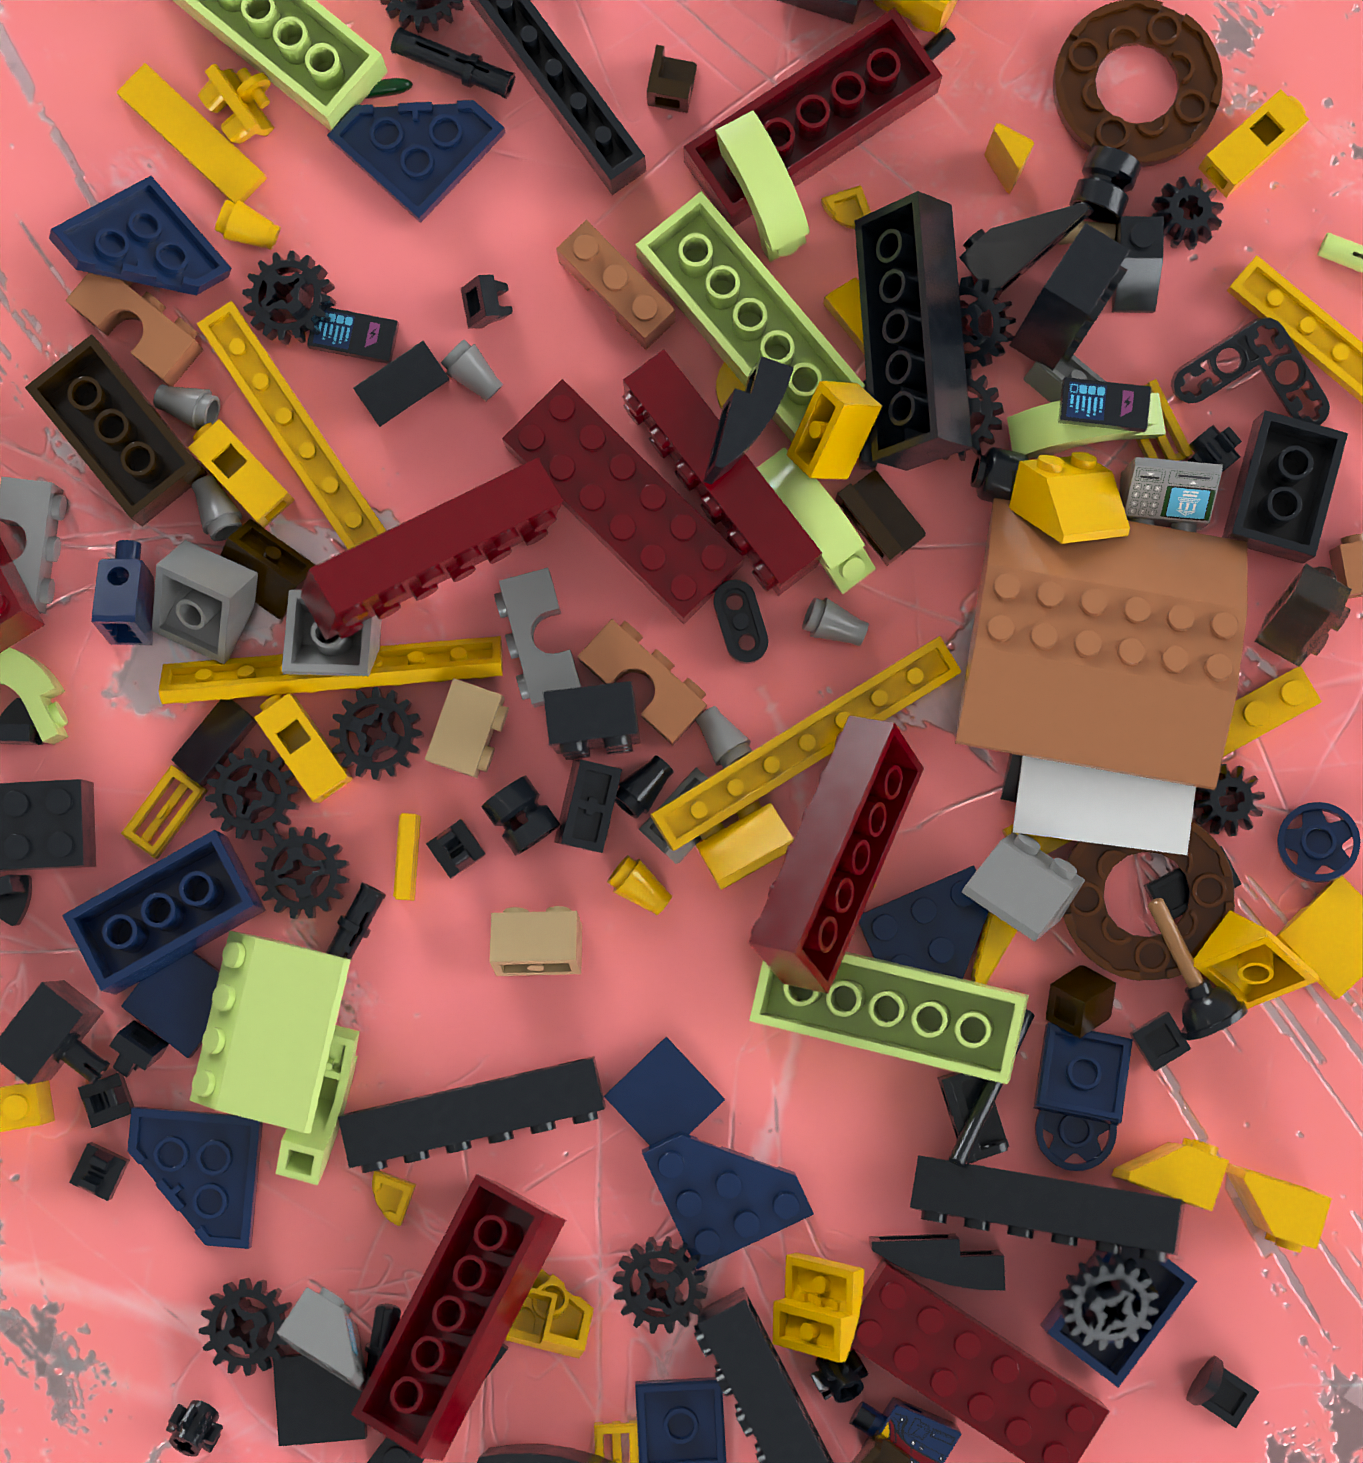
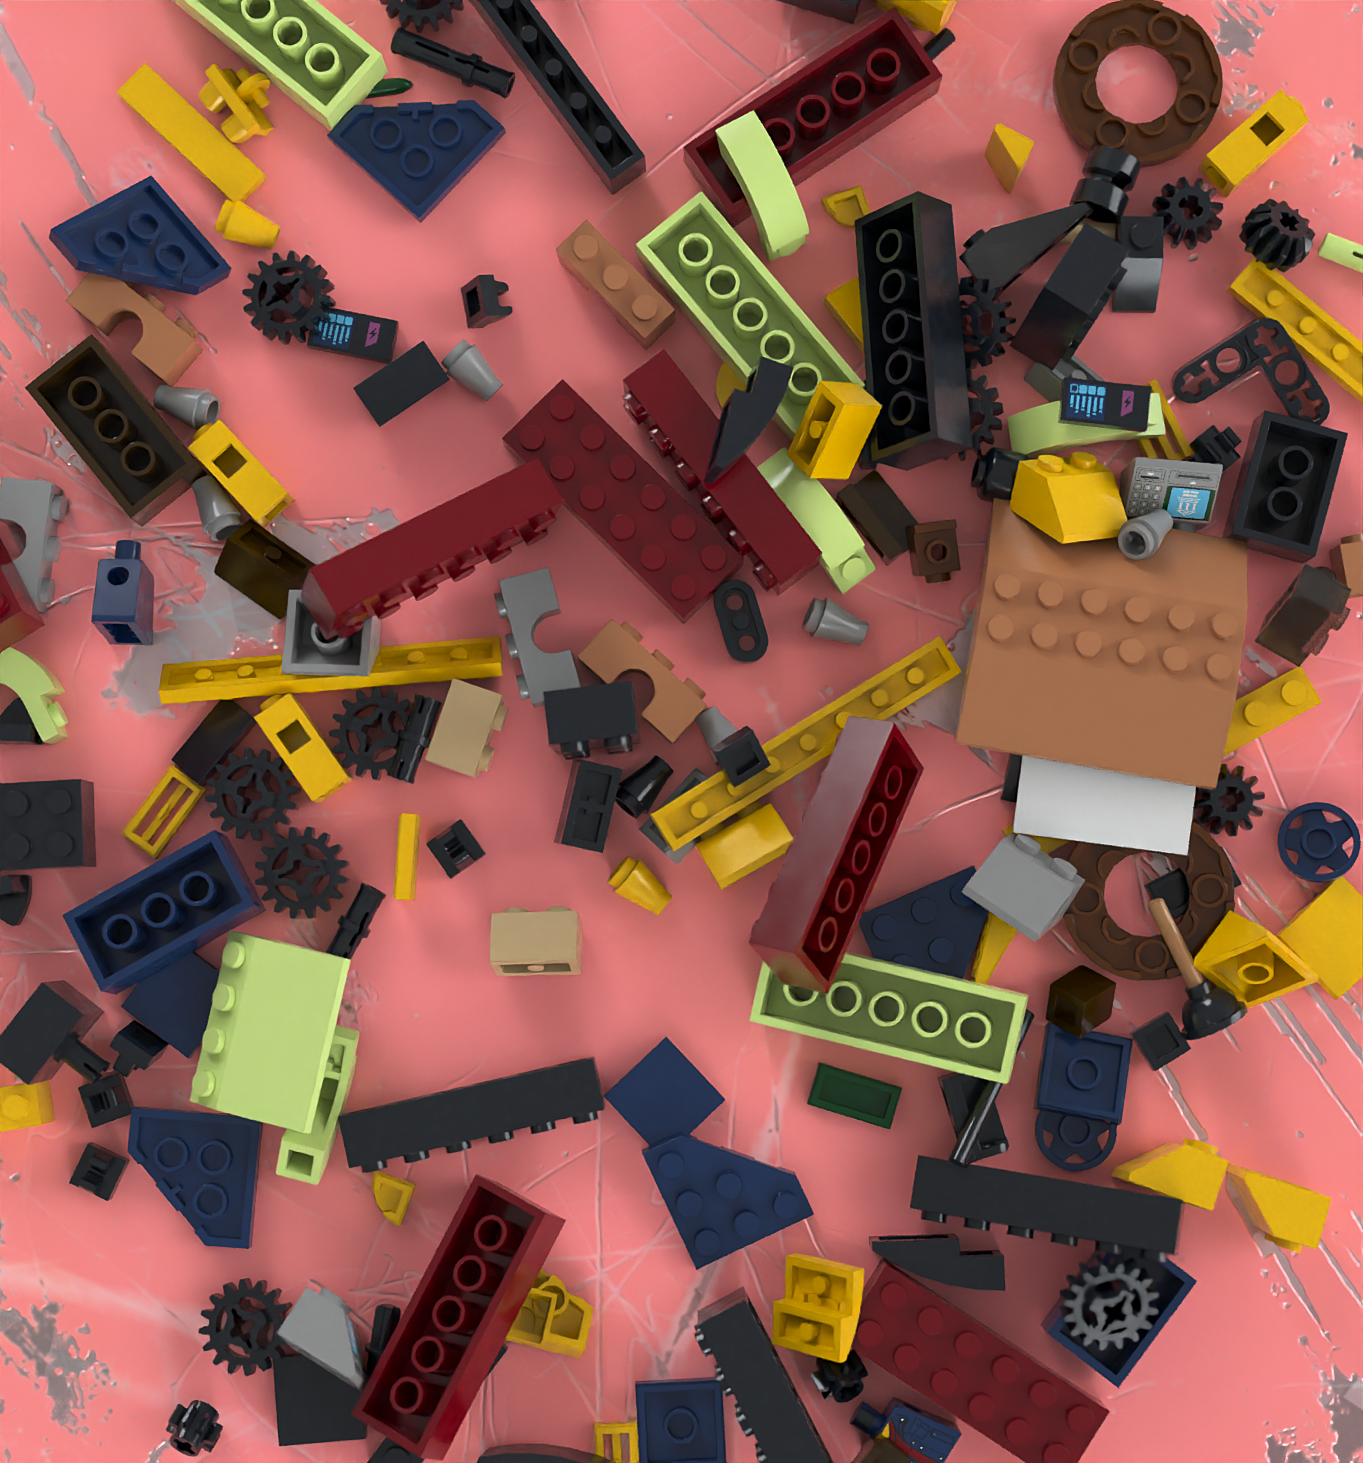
light grey slope [152,540,258,664] -> none
yellow plate [196,300,387,550] -> none
black wheel [481,775,561,856] -> none
black gear [613,1236,708,1334] -> none
dark brown panel [646,44,697,113] -> none
black tile [1186,1356,1259,1428] -> none
none -> black pin [387,694,442,784]
none -> black tile [711,725,771,788]
none -> dark green tile [807,1062,902,1130]
none -> reddish brown brick [906,519,961,583]
none -> light grey cone [1118,509,1173,560]
none -> black gear [1239,198,1316,273]

